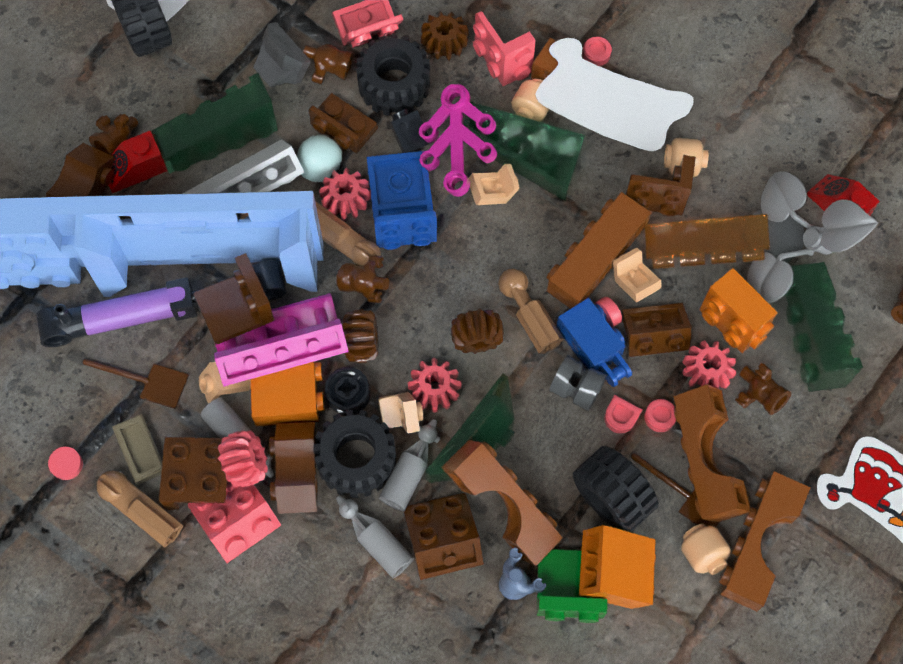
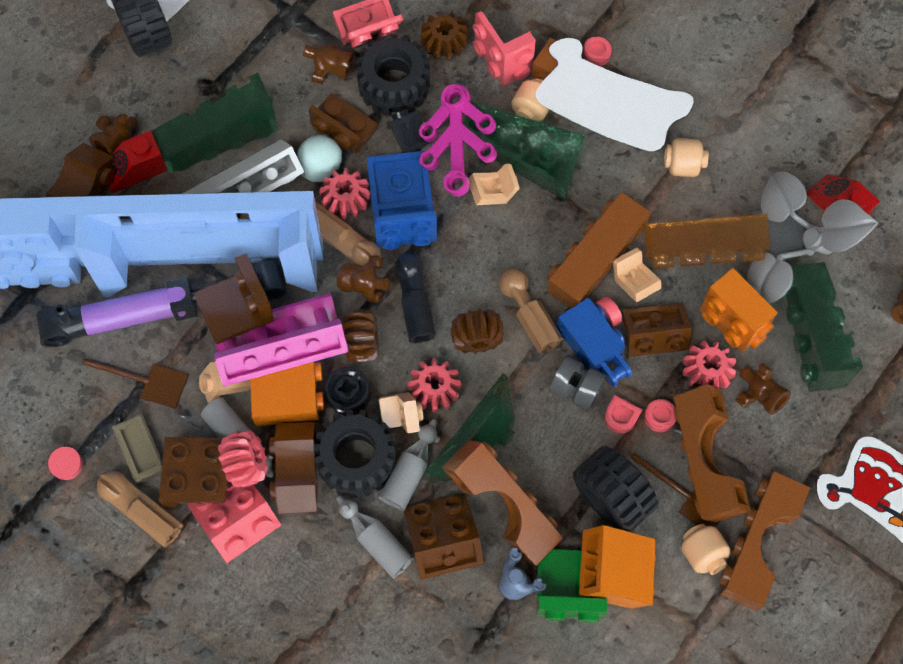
flat silver slope [253,22,311,88] -> none
reddish brown bracket [626,155,696,216] -> none
none -> black piece [394,253,436,344]

